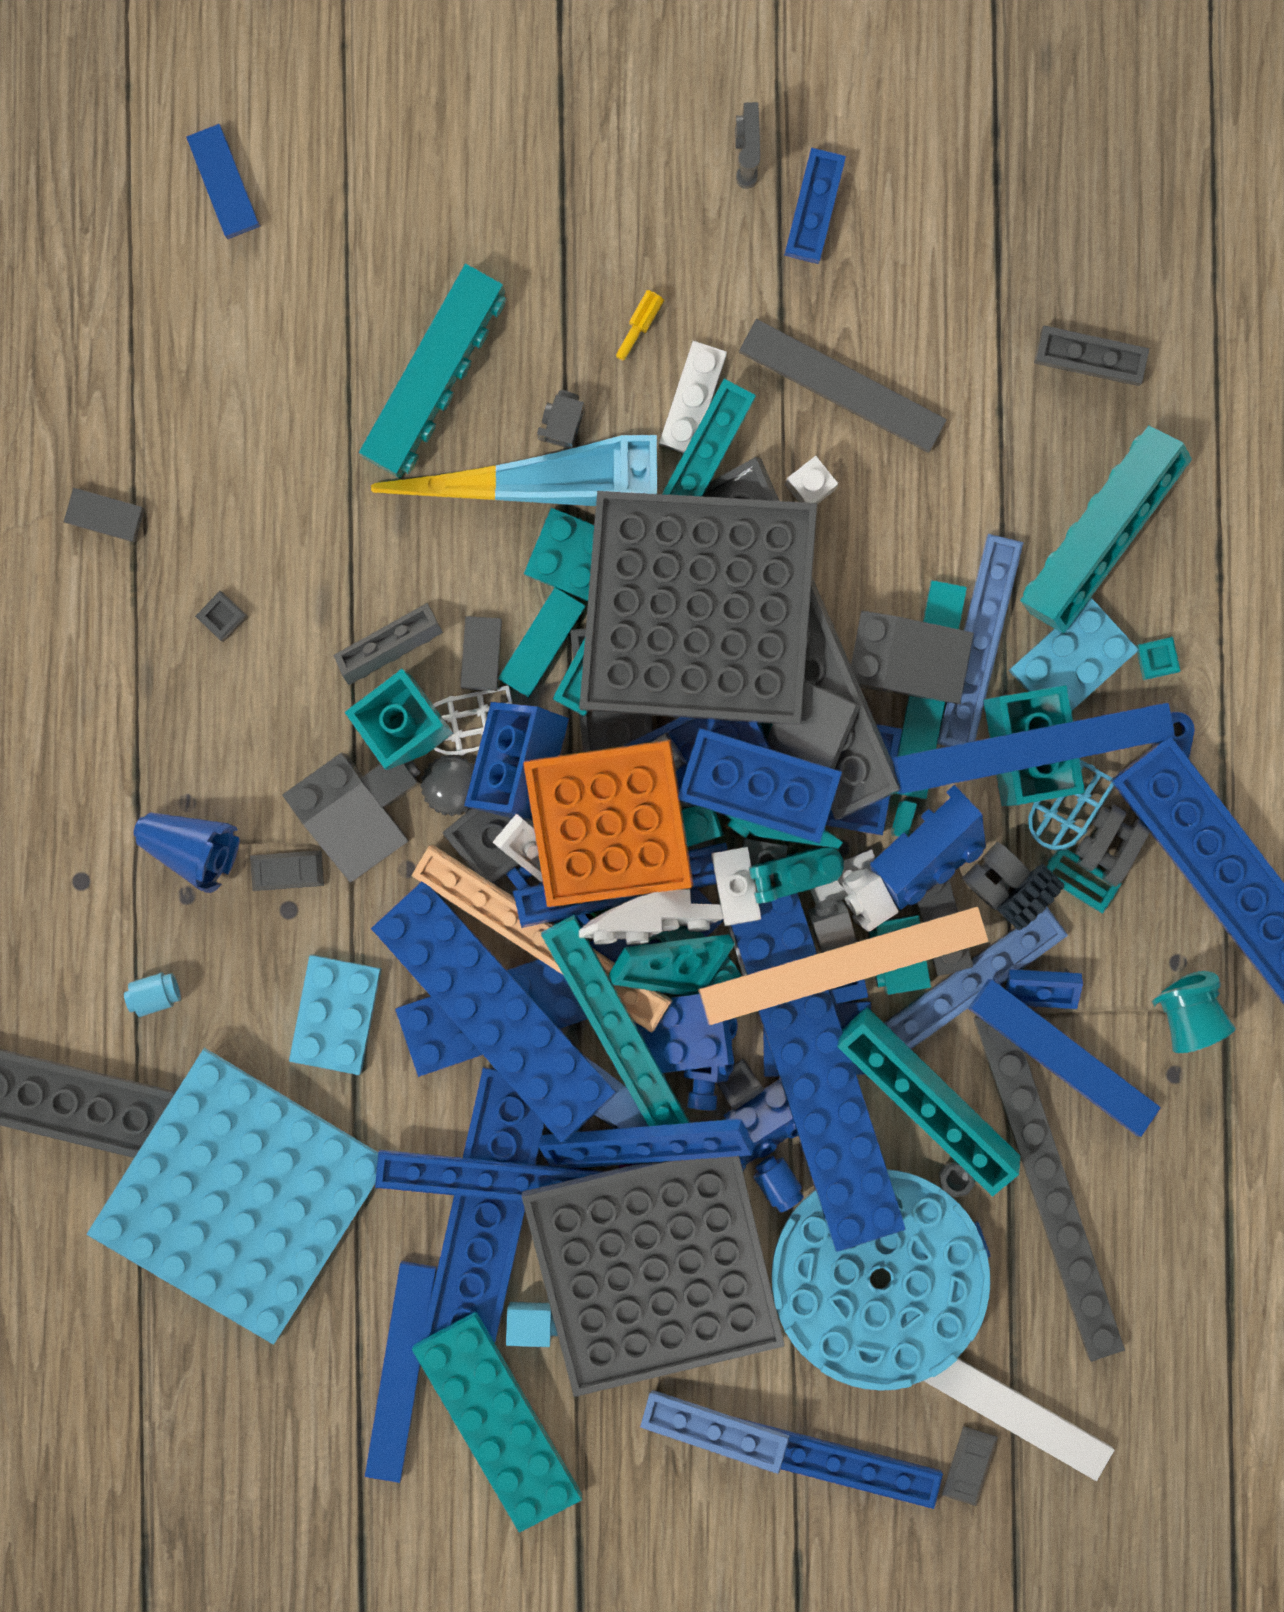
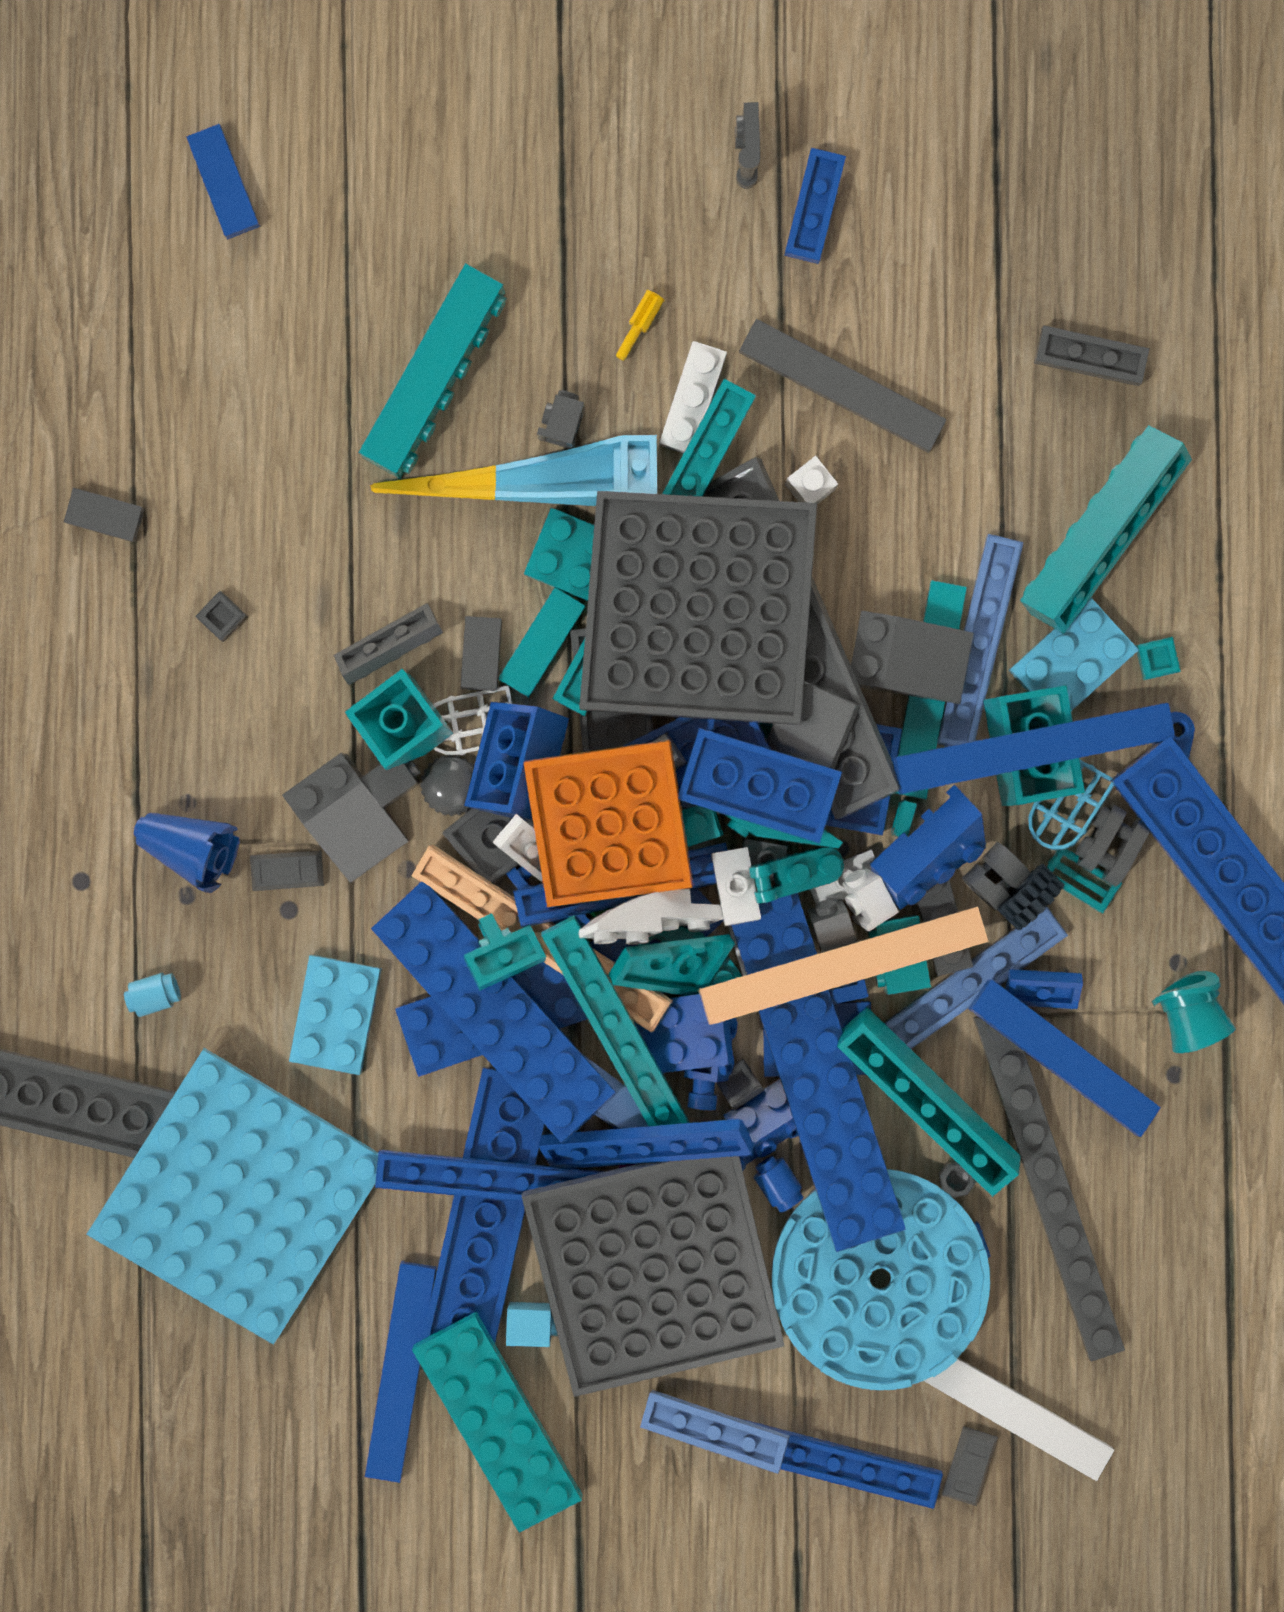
none -> teal hinge [464,913,546,991]

